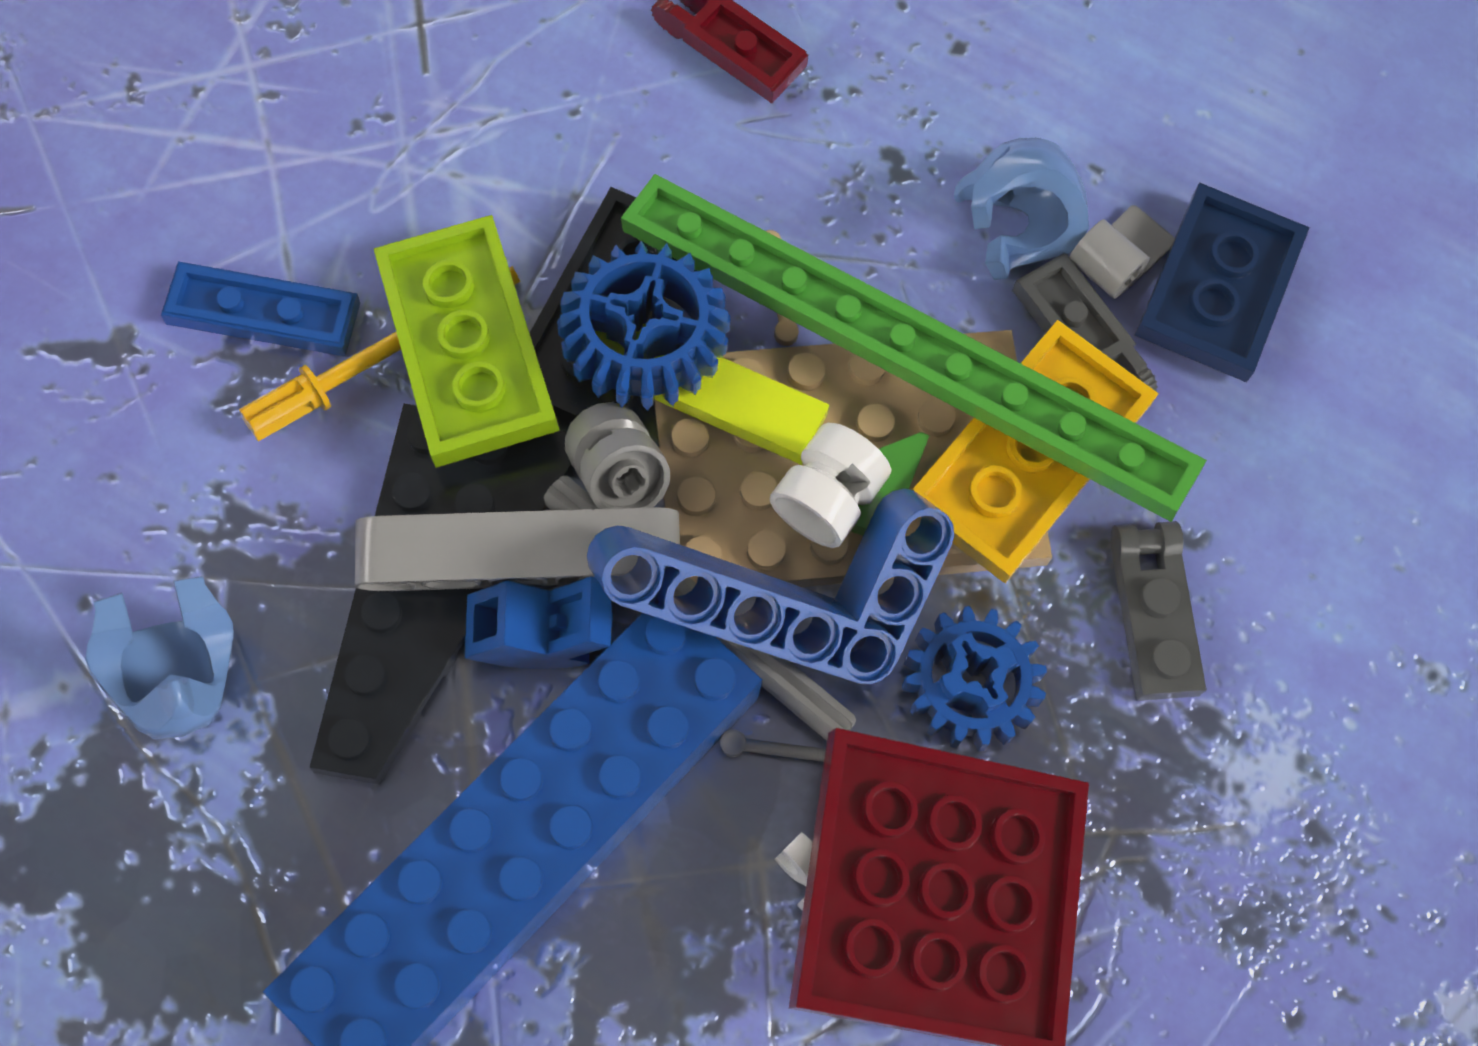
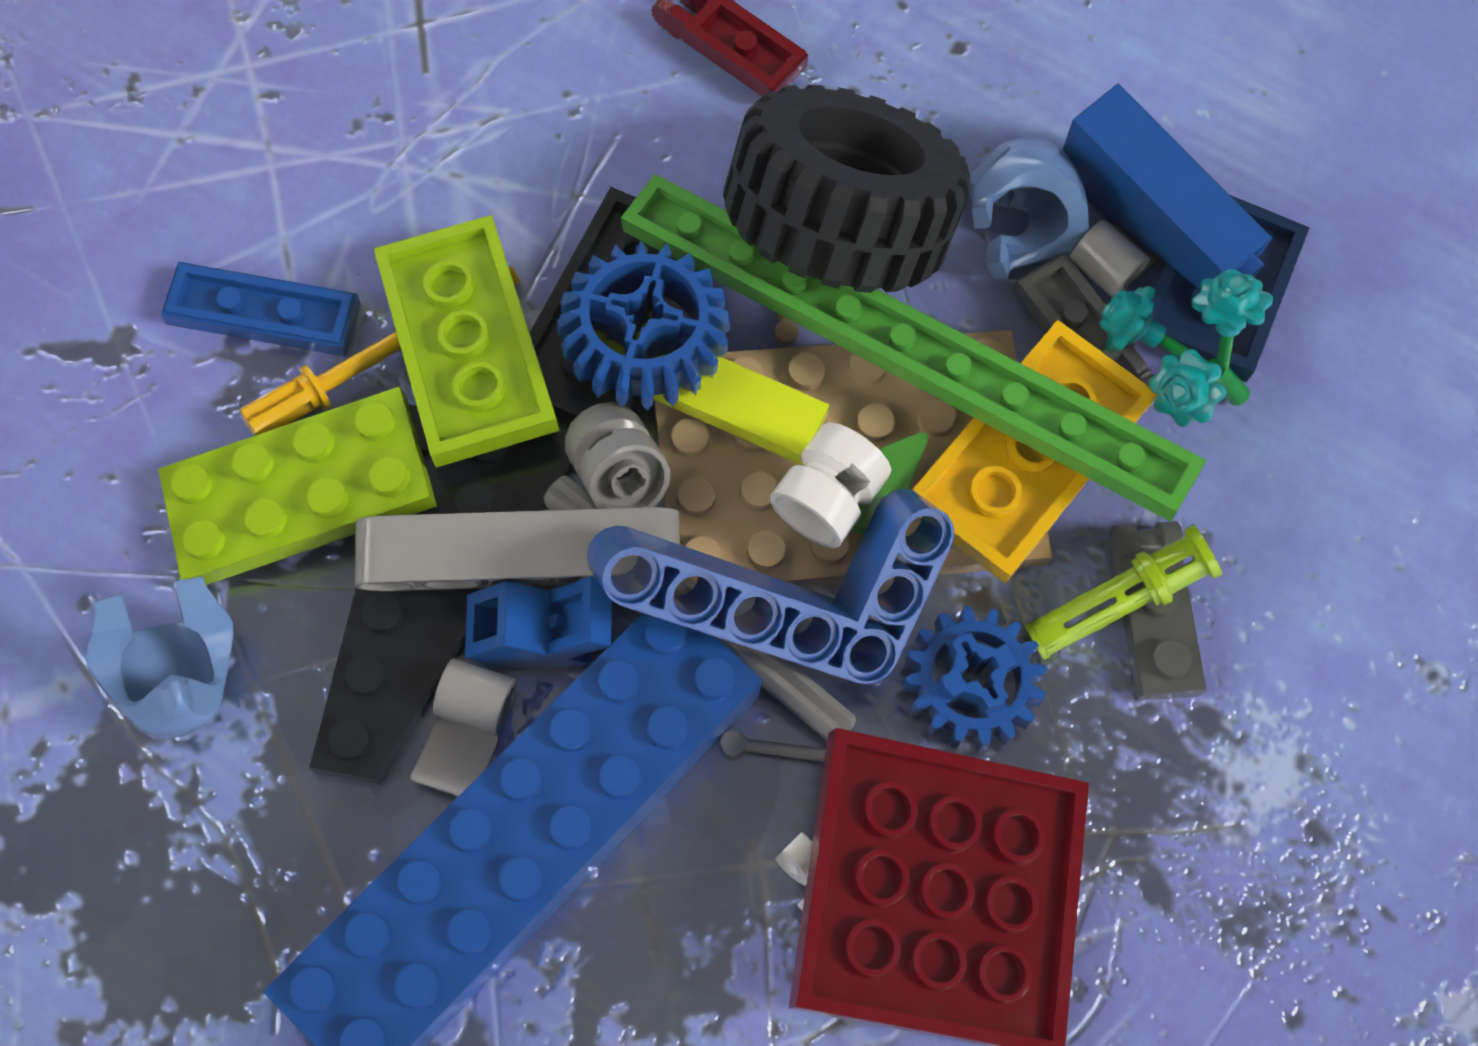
none -> lime plate [158,386,437,585]
none -> light grey panel [410,658,517,796]
none -> black tyre [723,85,972,293]
none -> lime pin [1024,523,1223,660]
none -> blue slope [1062,83,1272,289]
none -> teal plant [1099,269,1273,427]

